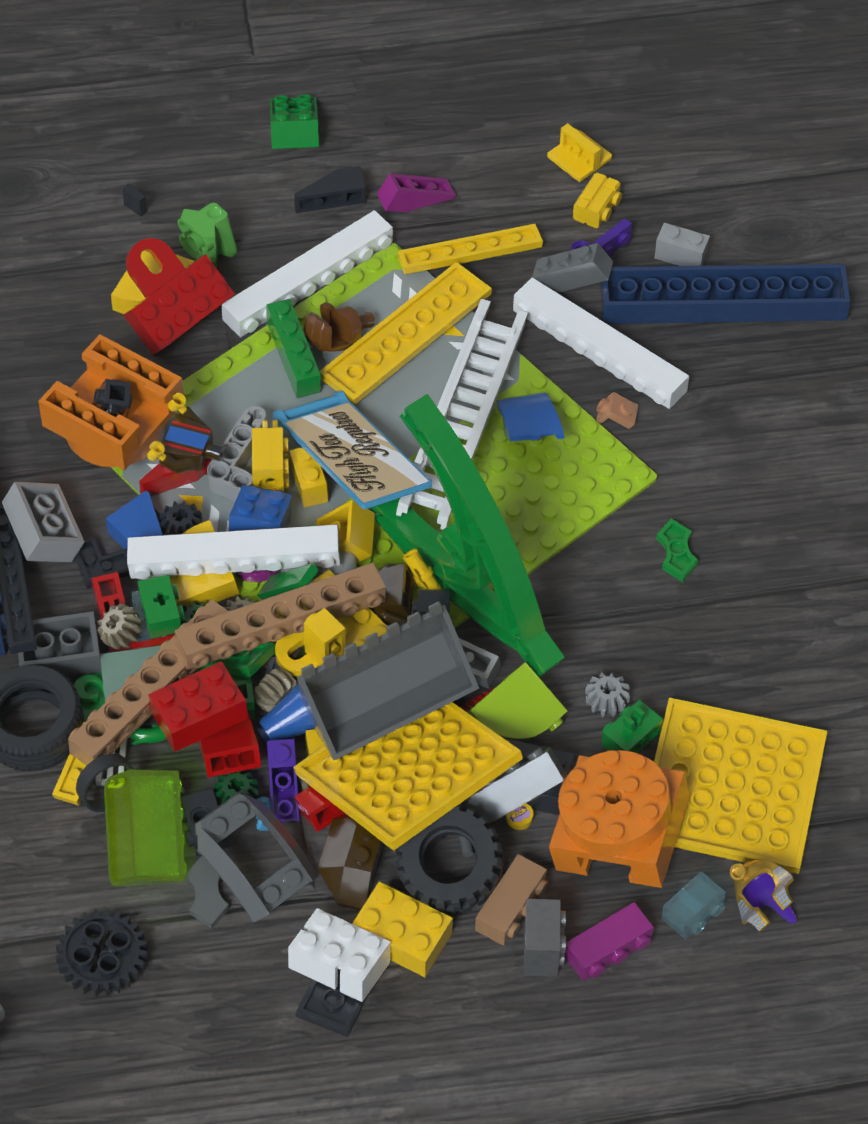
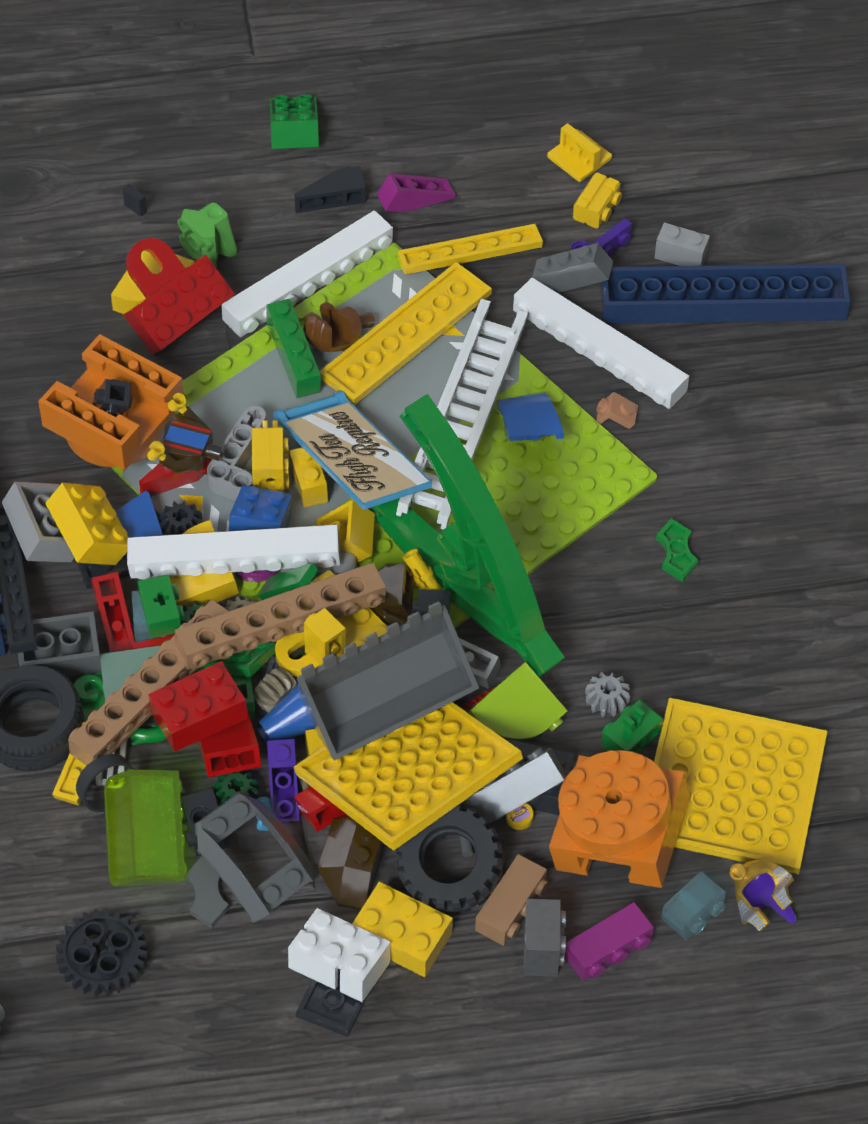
dark tan gear [97,603,143,650] -> none
none -> yellow brick [45,483,129,565]

